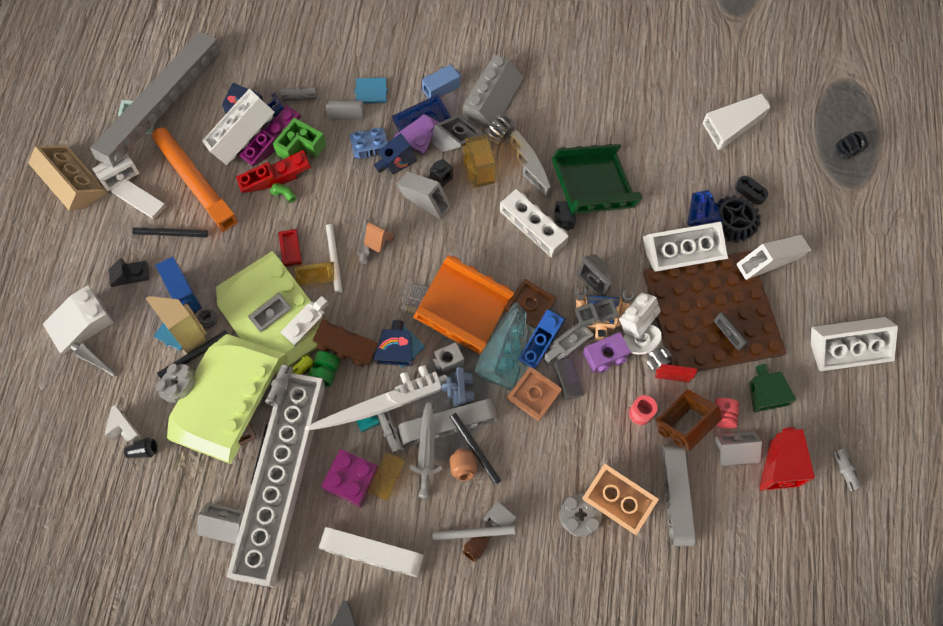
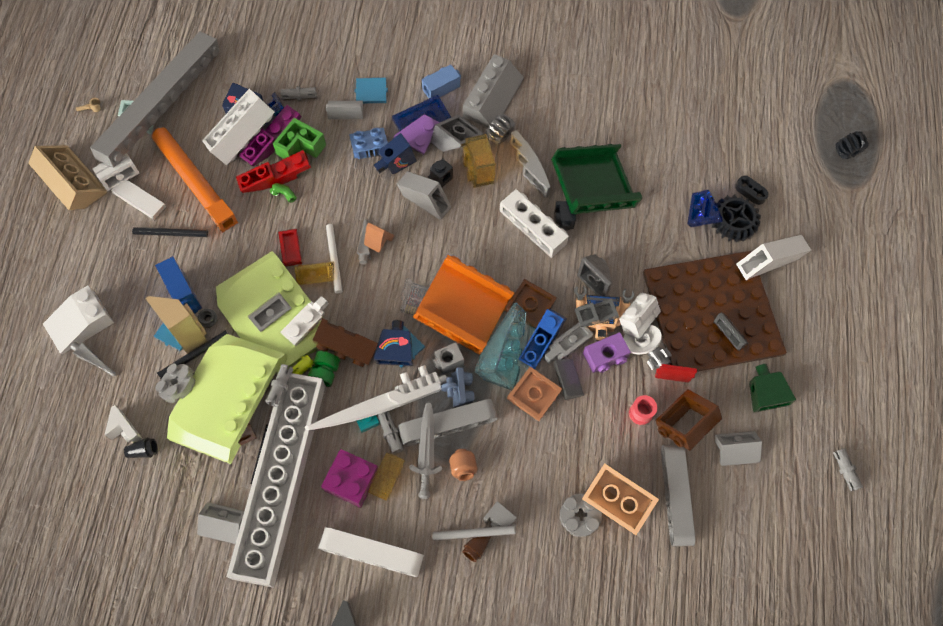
black slope [109,258,149,287] -> none
black bar [450,412,501,485] -> none
white slope [643,222,728,271] -> none
white slope [703,94,770,150] -> none
coral piece [715,398,739,429] -> none
red slope [760,427,815,491] -> none
white slope [811,317,898,371] -> none
none -> tan hand [76,98,101,112]

